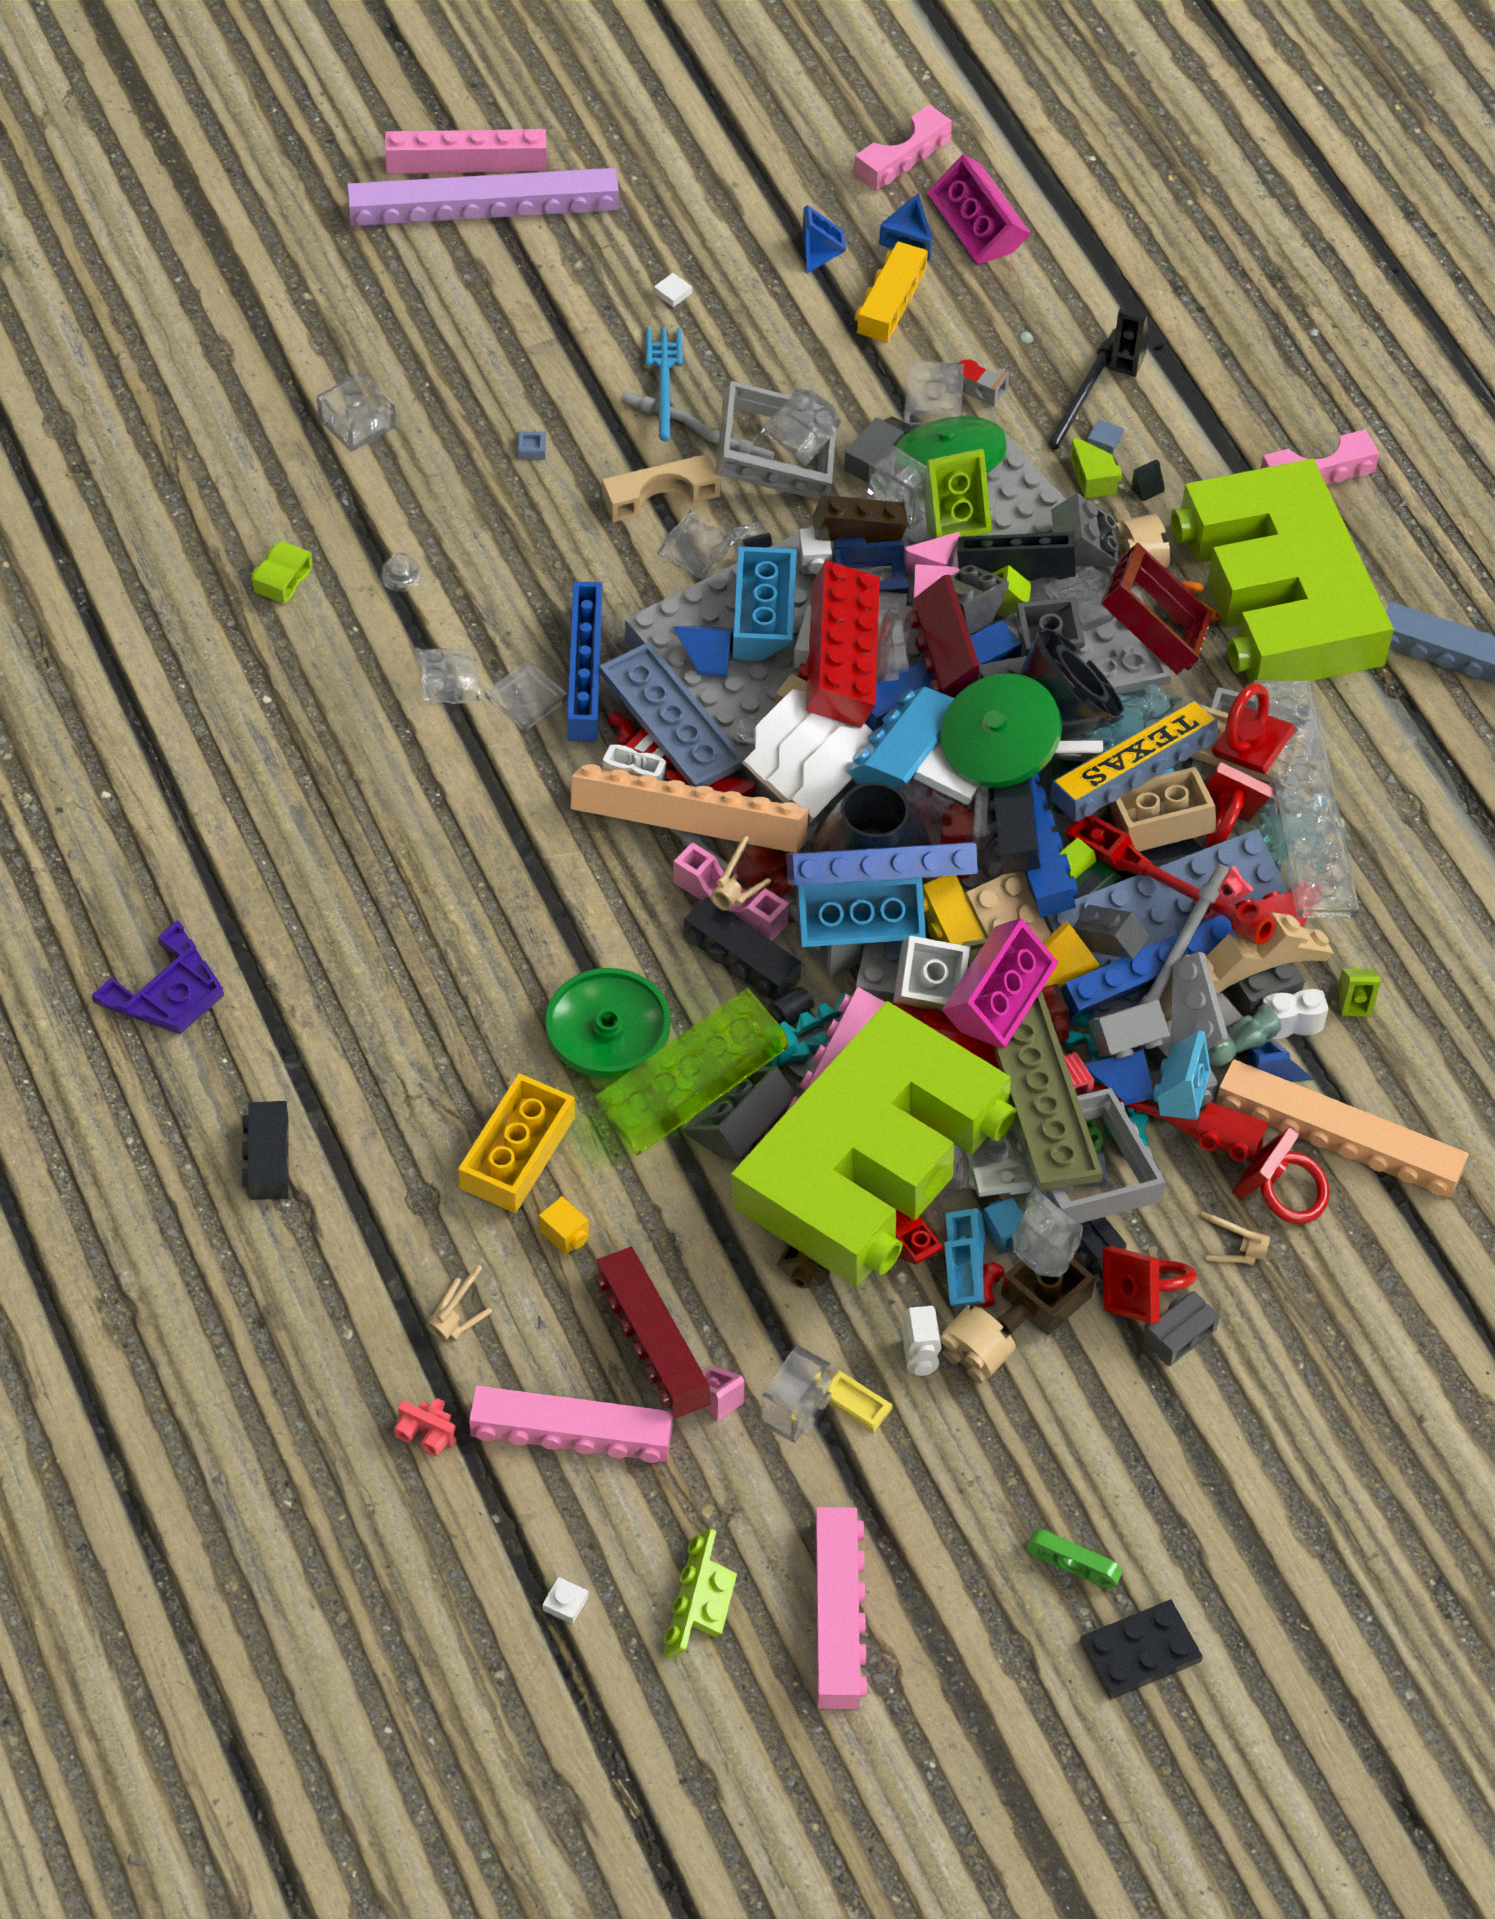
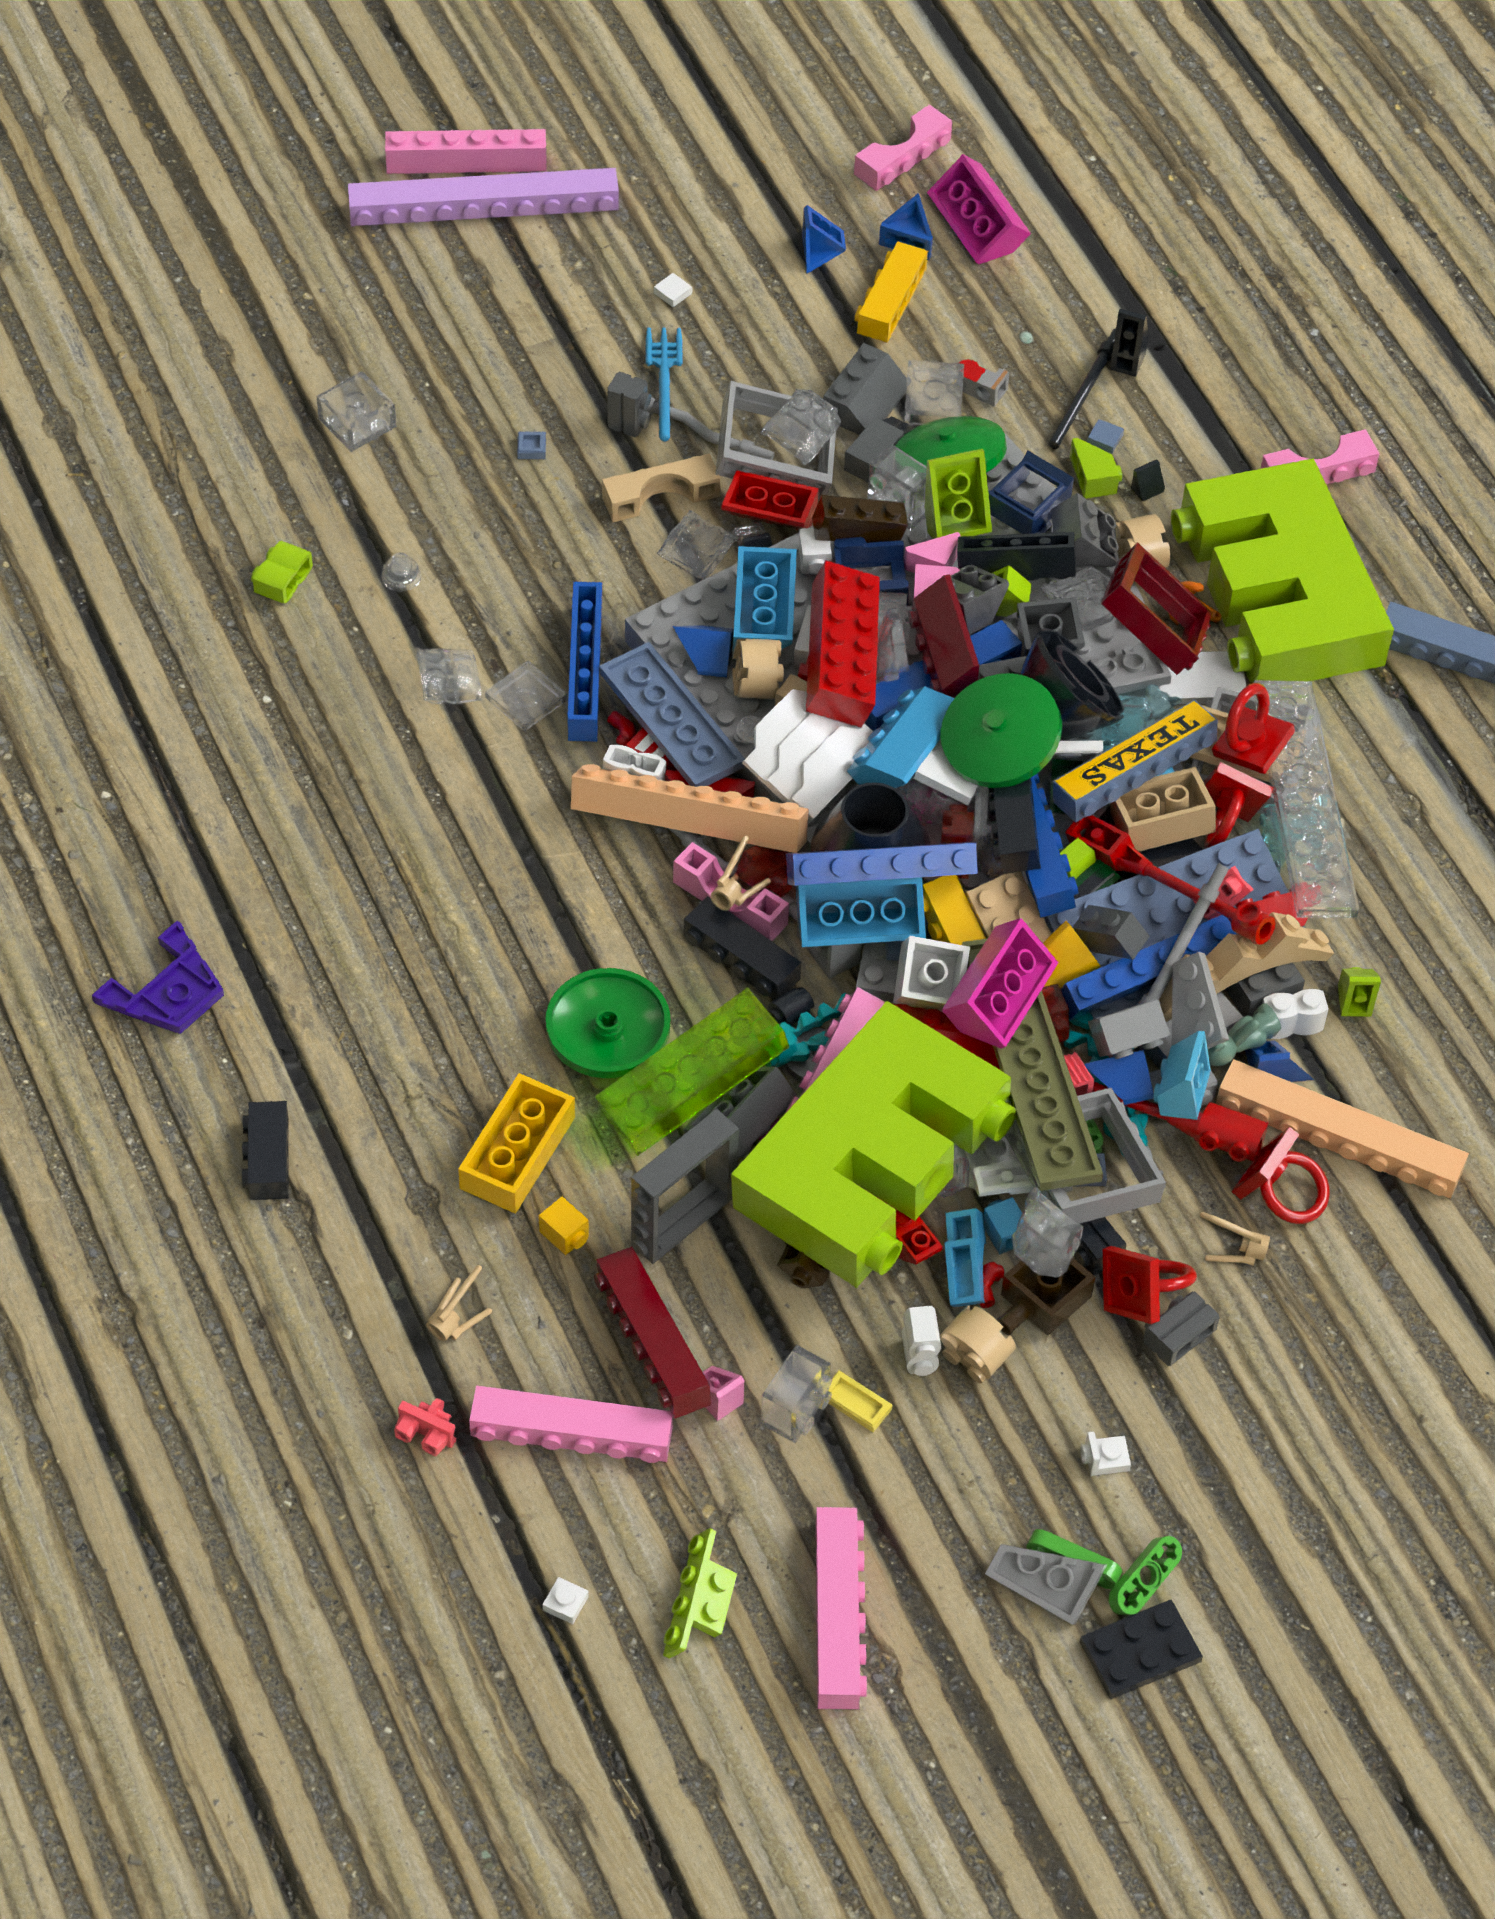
none -> dark grey brick [607,372,651,437]
none -> dark grey window [631,1109,739,1264]
none -> red slope [721,470,819,530]
none -> tan brick [732,639,784,699]
none -> dark grey slope [823,343,911,435]
none -> light grey wing [985,1544,1107,1625]
none -> dark blue piece [988,450,1074,534]
none -> white bracket [1081,1431,1131,1476]
none -> bright green beam [1109,1536,1182,1615]
none -> white tile [1159,651,1246,705]

